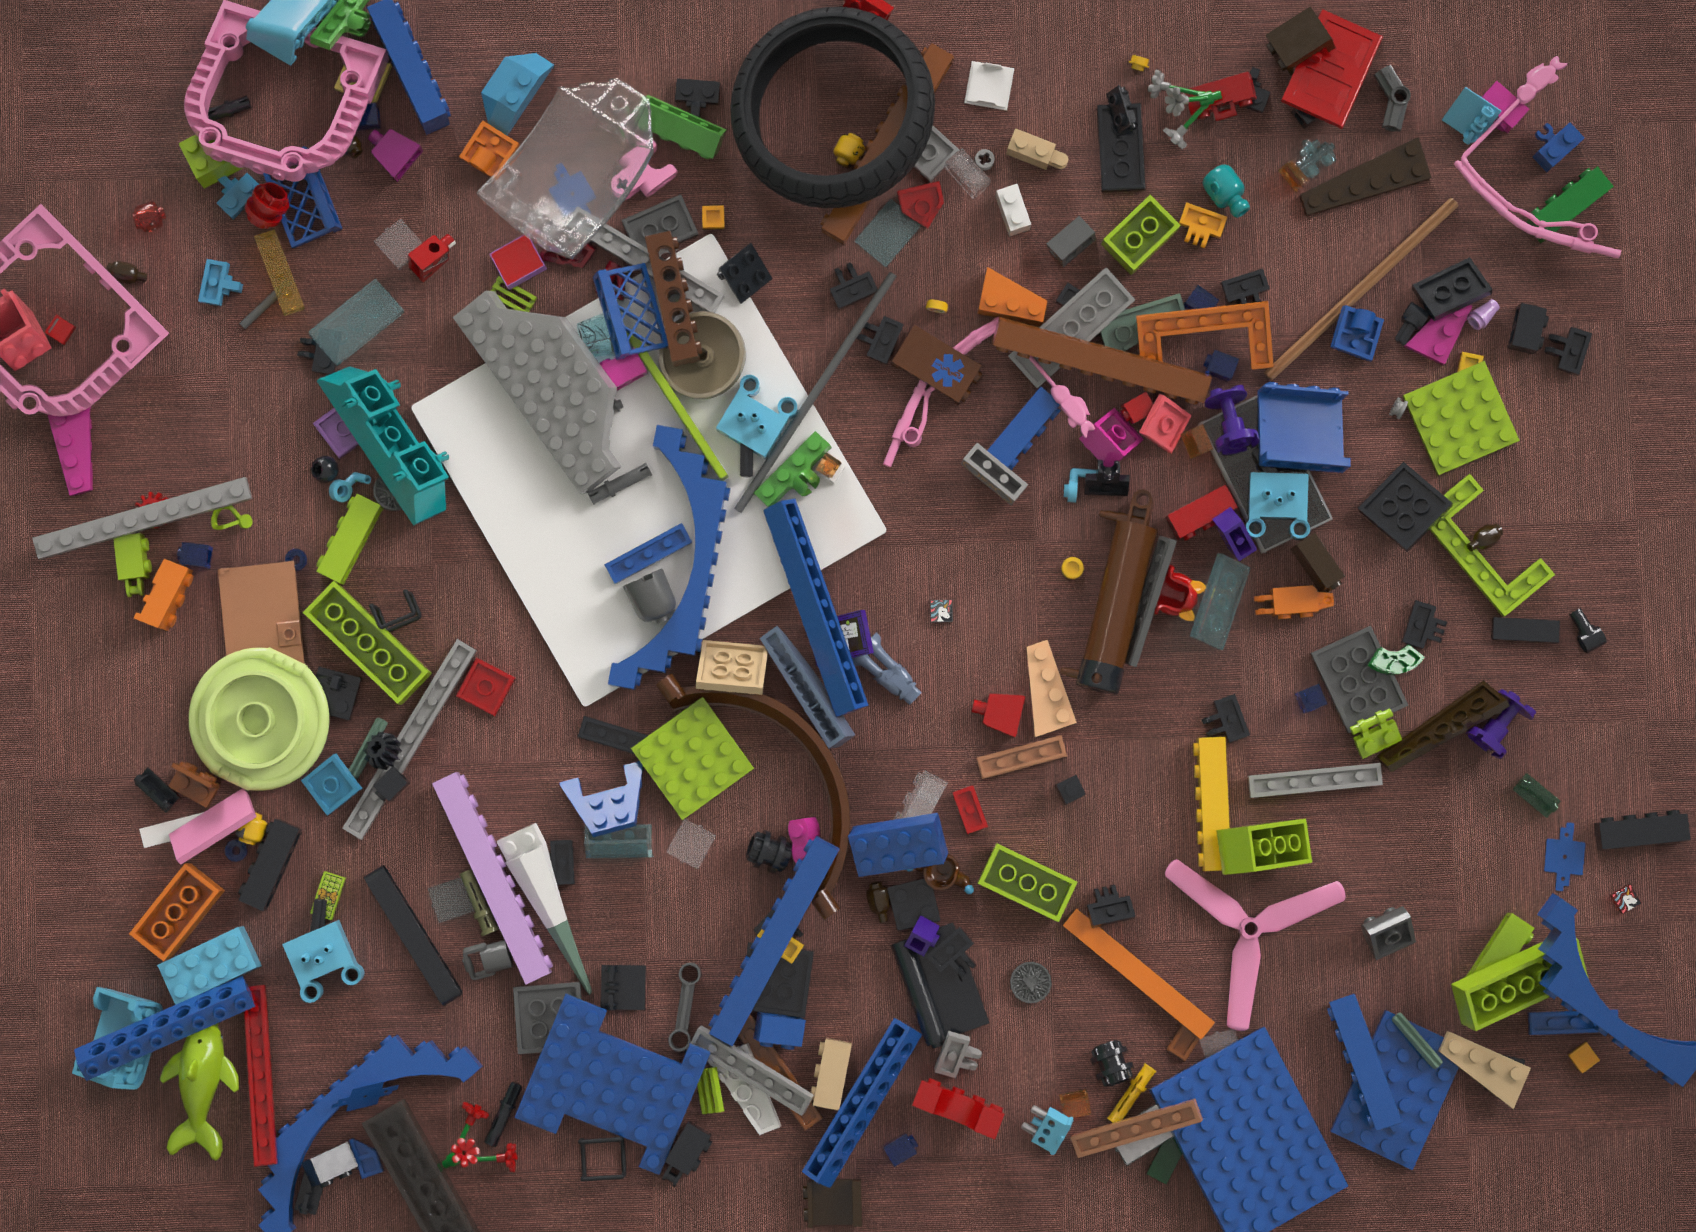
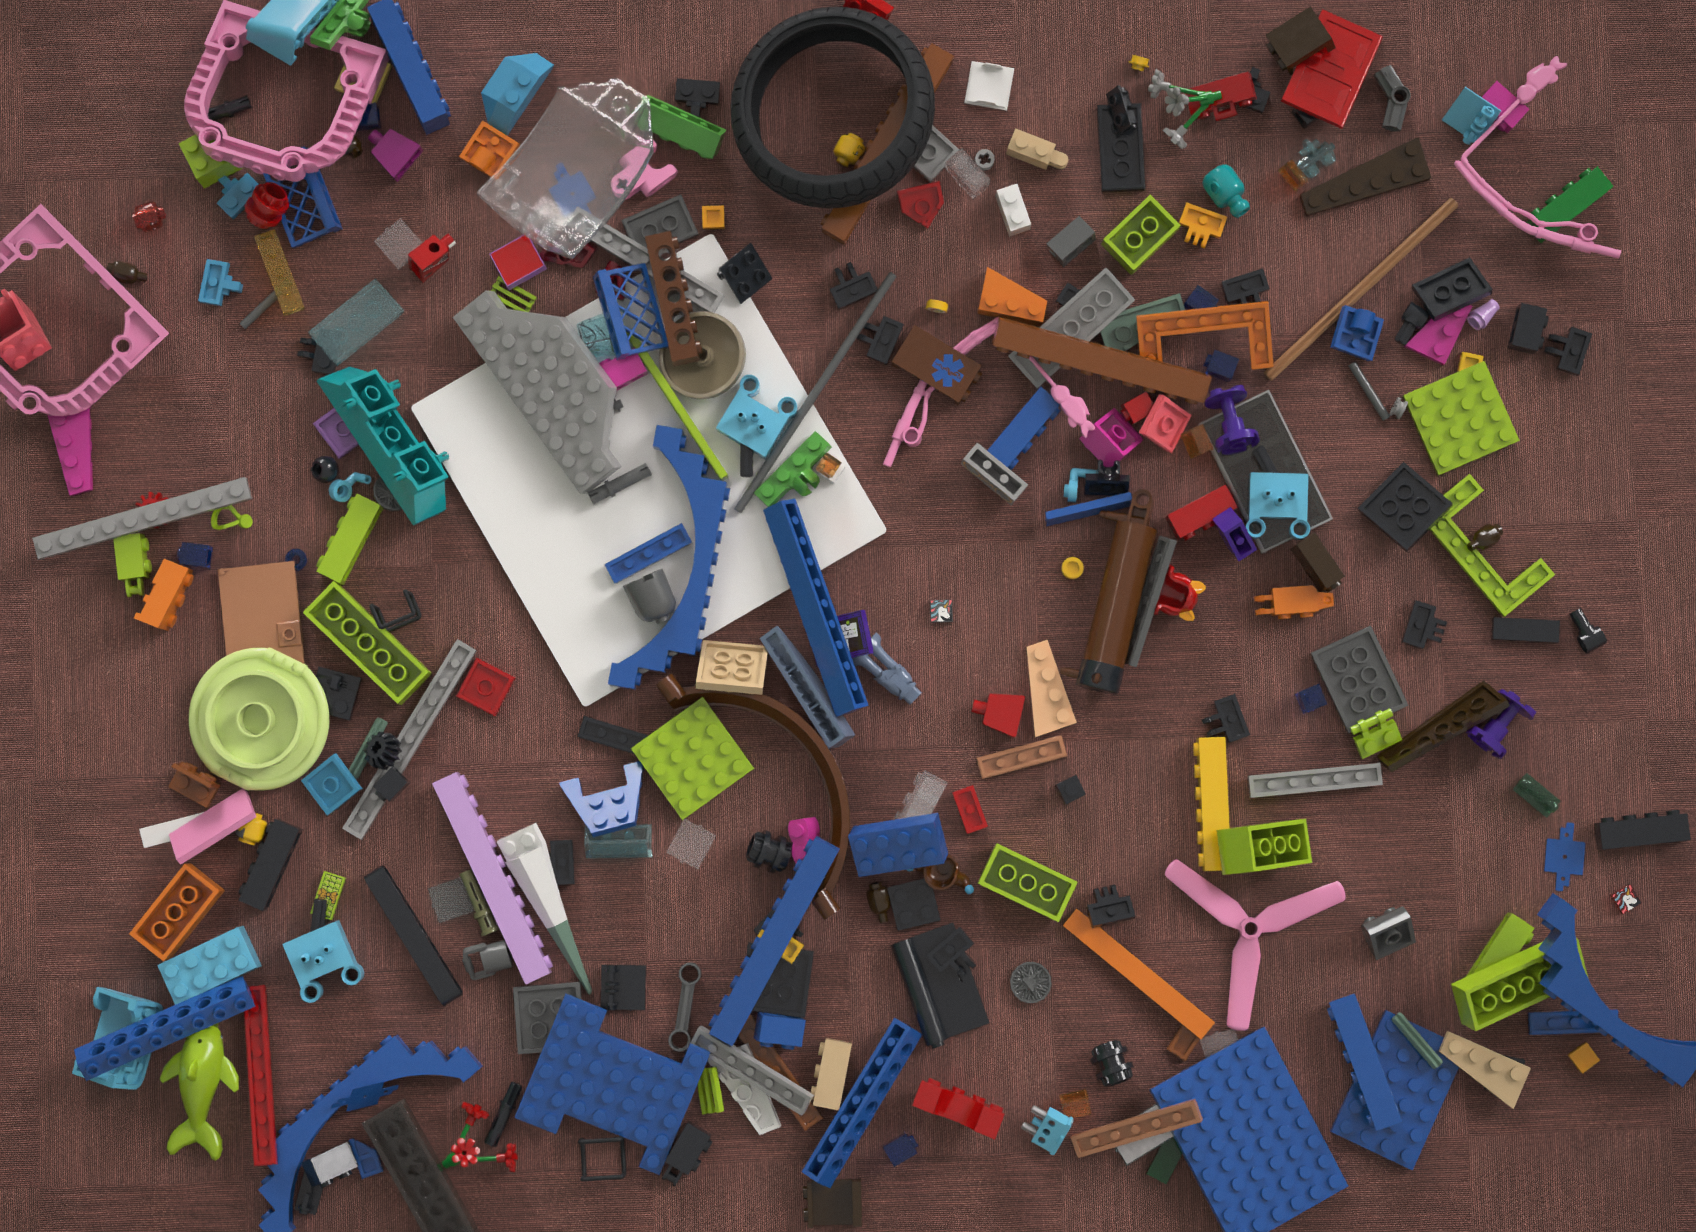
red tile [44,314,76,345] -> none
black hinge [134,767,180,813] -> none
clear blue plate [225,840,247,862] -> none
clear light blue window [854,199,922,267] -> none
dark purple brick [904,915,940,957] -> none
light grey hinge [934,1031,982,1078] -> none
yellow pin [1107,1063,1157,1123] -> none
clear light blue tile [1190,553,1251,650] -> none
blue panel [1258,382,1351,473] -> none
tile [1367,644,1425,675] -> none
blue brick [1532,123,1584,172] -> none
none -> blue tile [1045,492,1132,526]
none -> dark grey bar [1348,361,1390,421]

